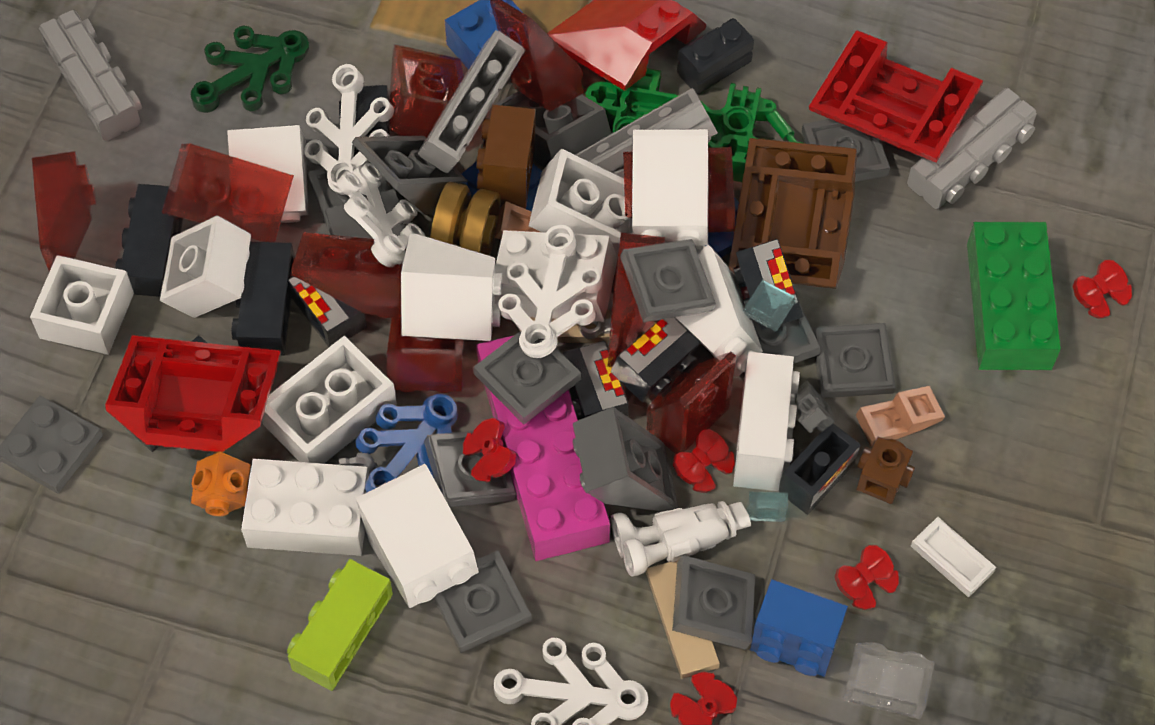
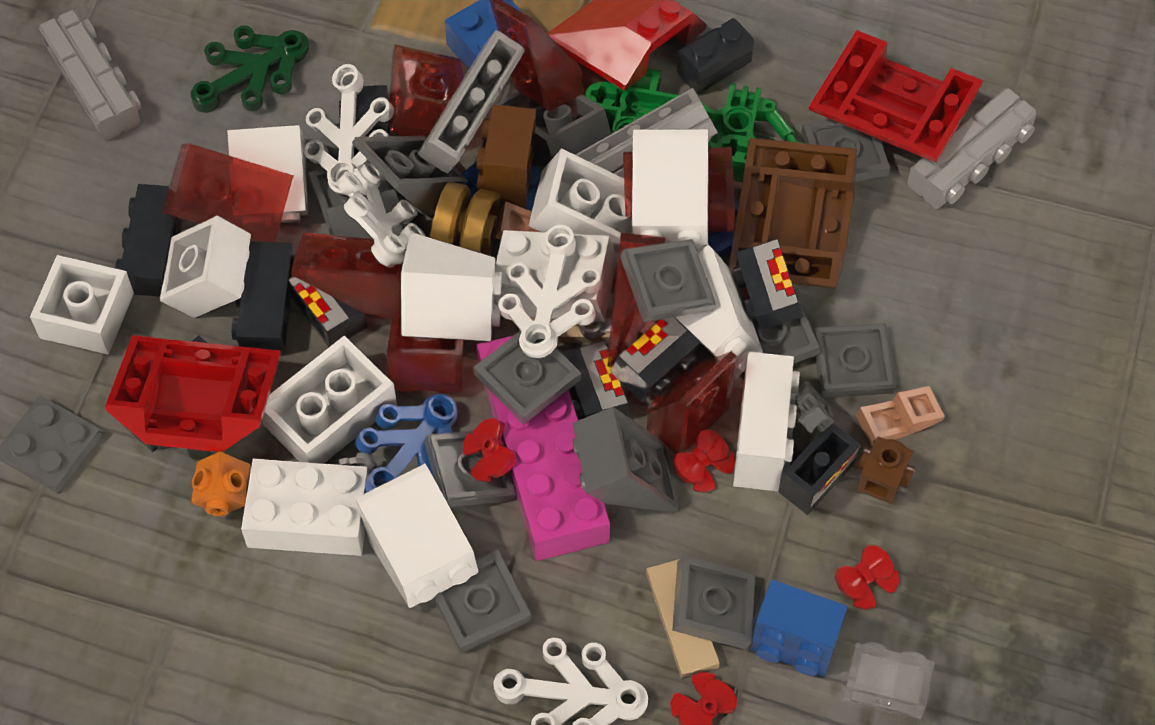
clear red slope [32,151,97,272] -> none
lime brick [287,559,393,691] -> none
white piece [610,501,751,576] -> none
clear light blue tile [743,280,796,332] -> none
clear light blue tile [747,491,788,522] -> none
white tile [911,517,996,597] -> none
green brick [967,222,1061,370] -> none
red piece [1072,260,1132,319] -> none

